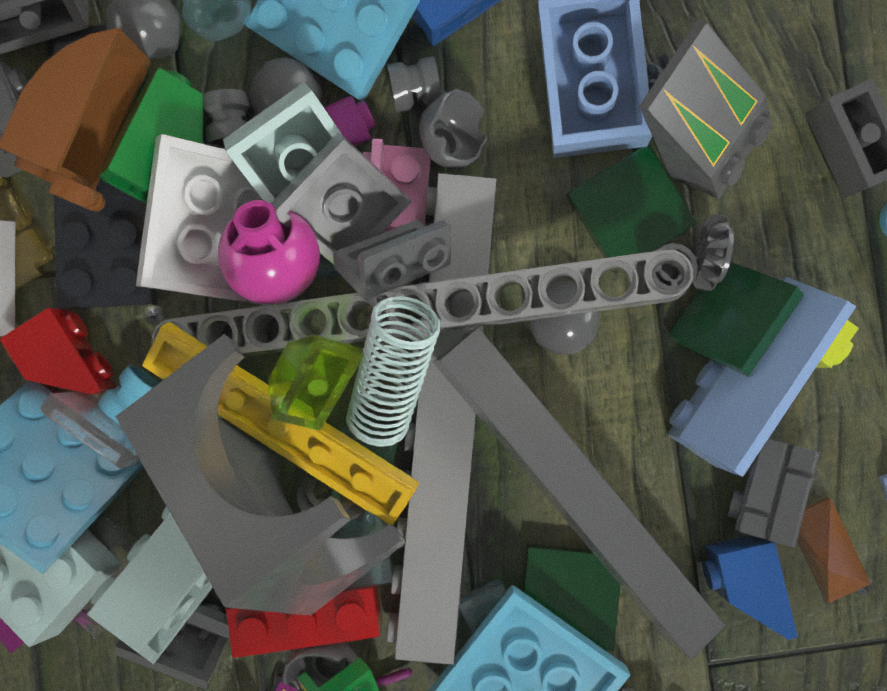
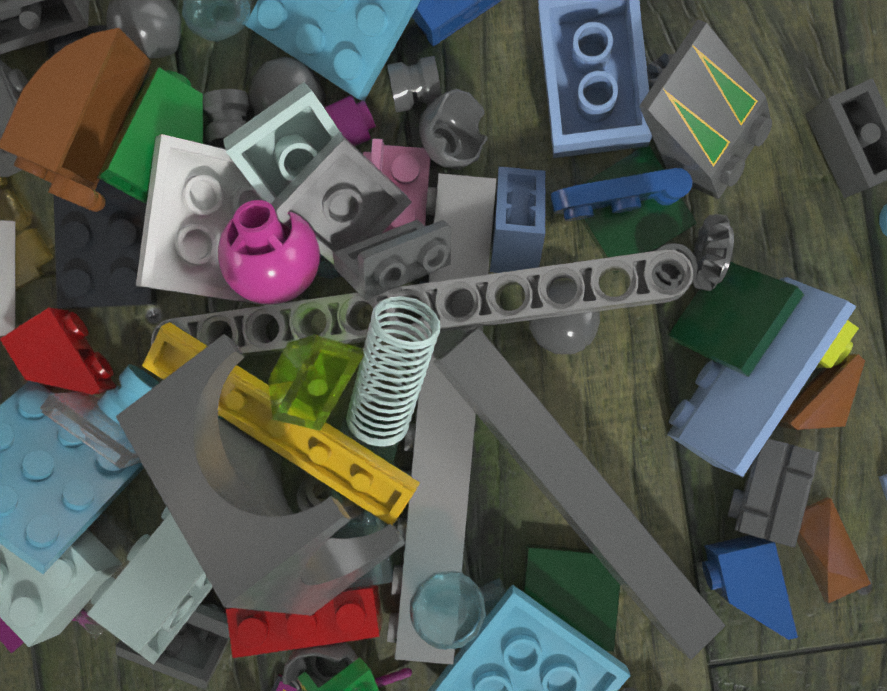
none -> clear light blue hair [409,570,486,650]
none -> medium blue arch [490,167,545,273]
none -> blue plate [551,168,692,221]
none -> dark orange slope [778,354,865,430]

